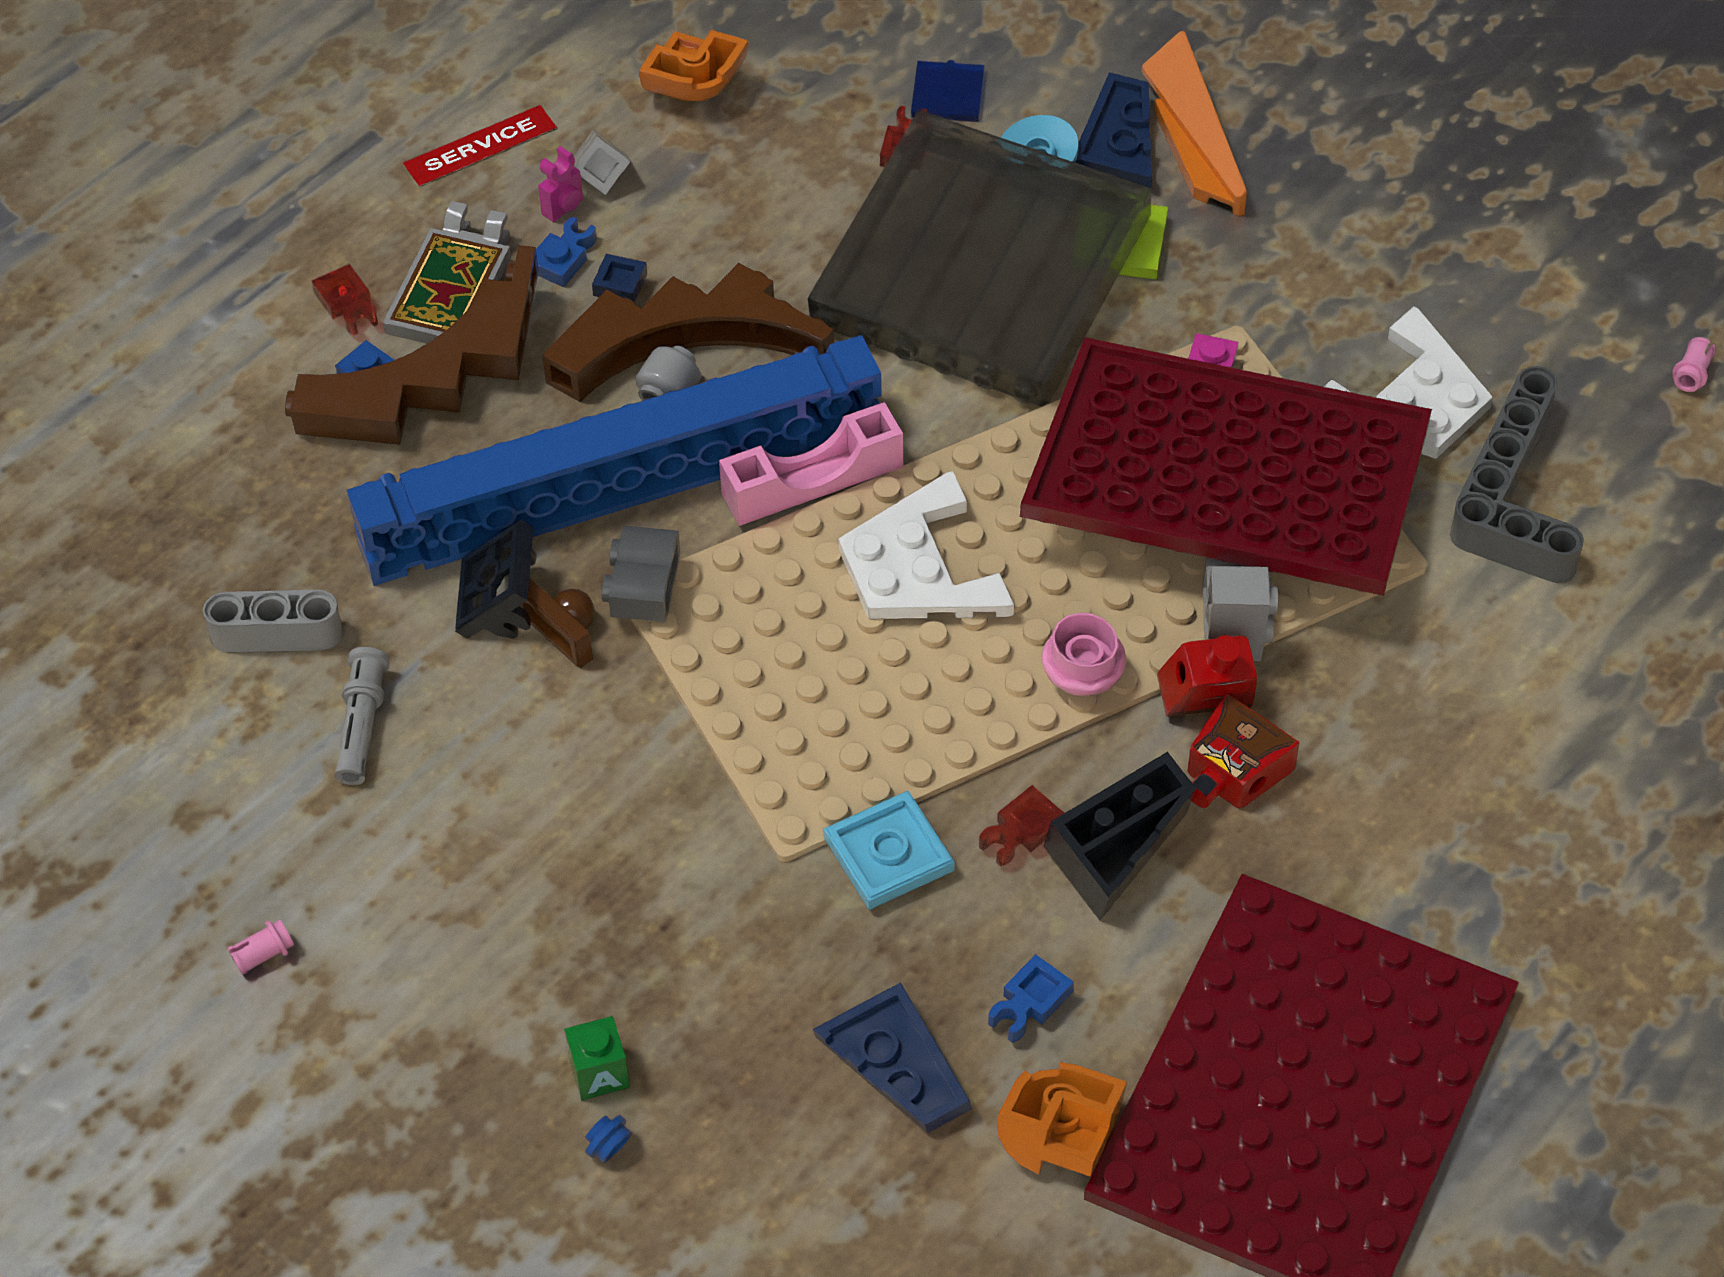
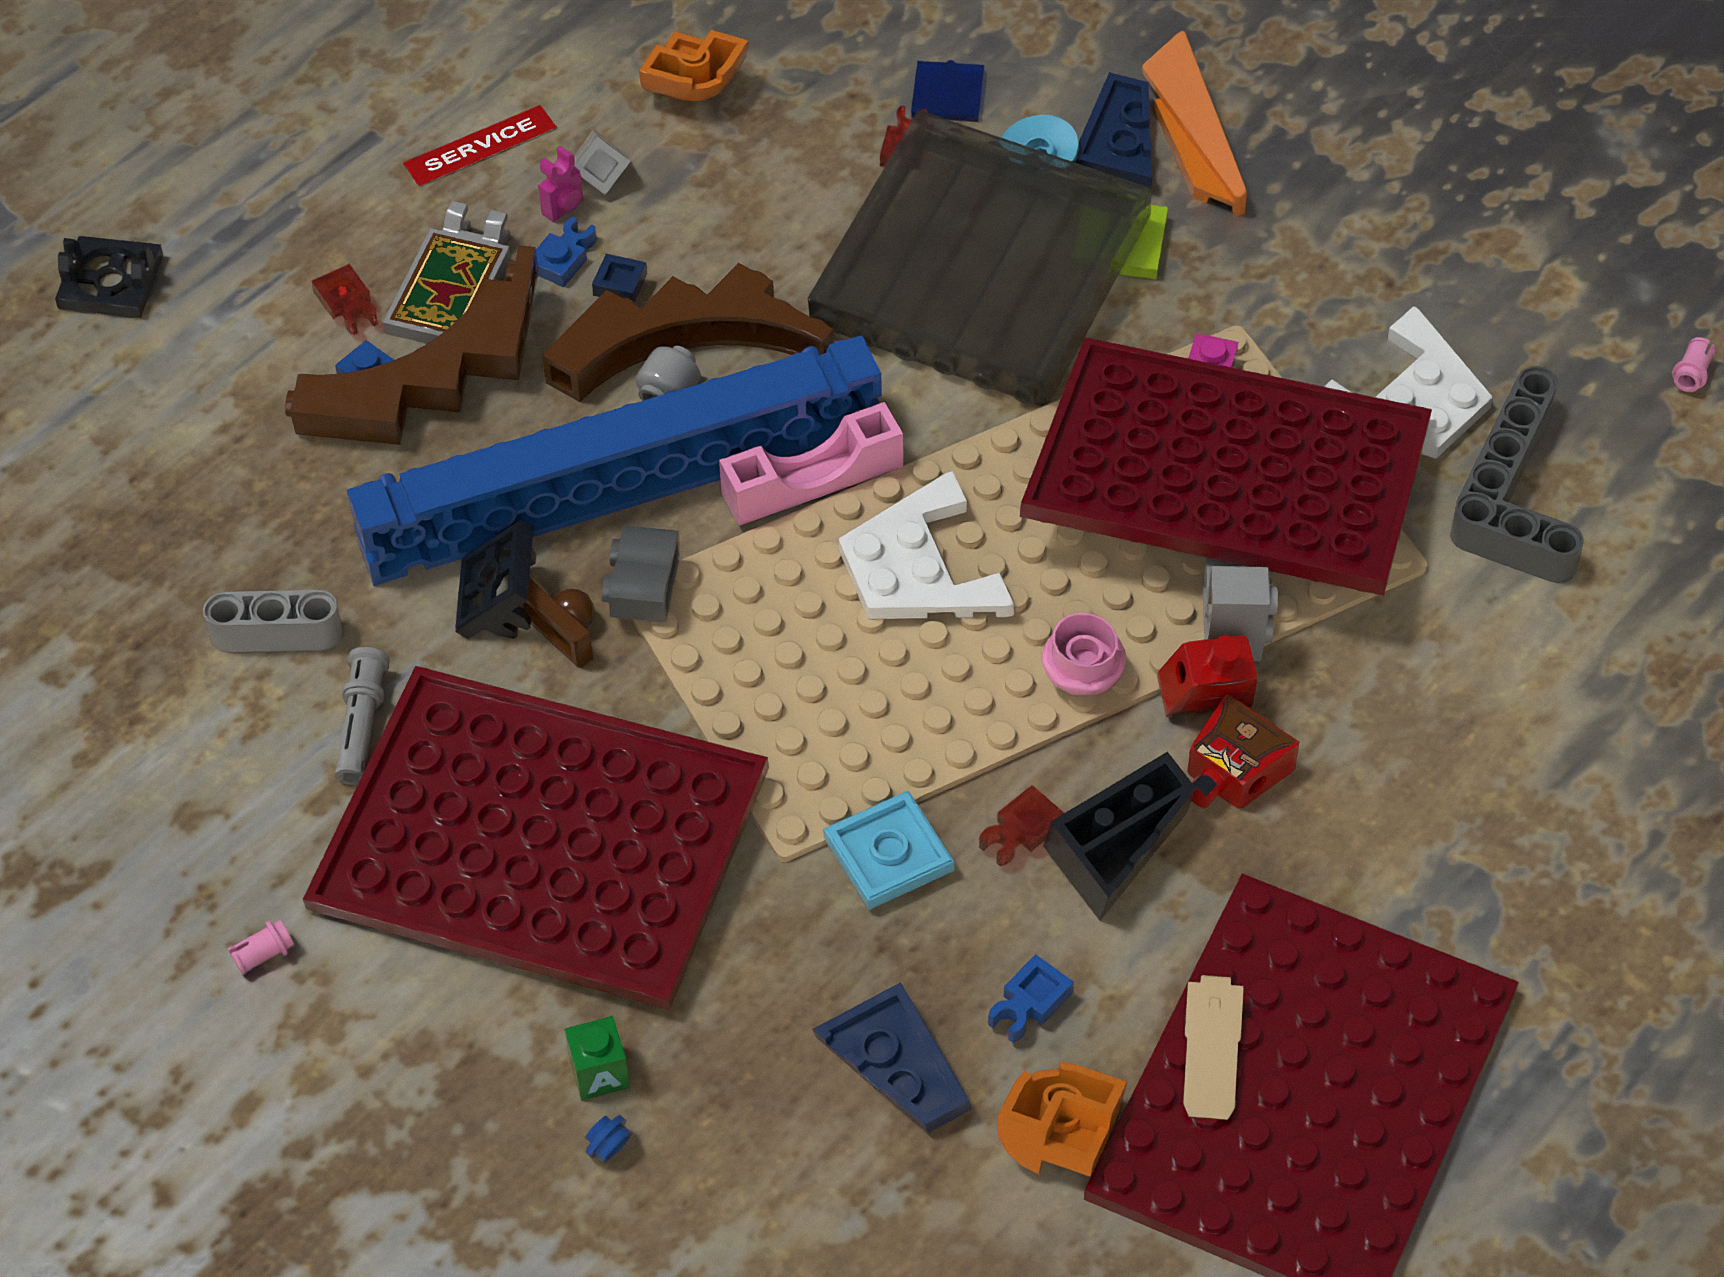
none -> black piece [55,236,163,318]
none -> dark red plate [302,666,769,1010]
none -> tan piece [1183,975,1243,1120]

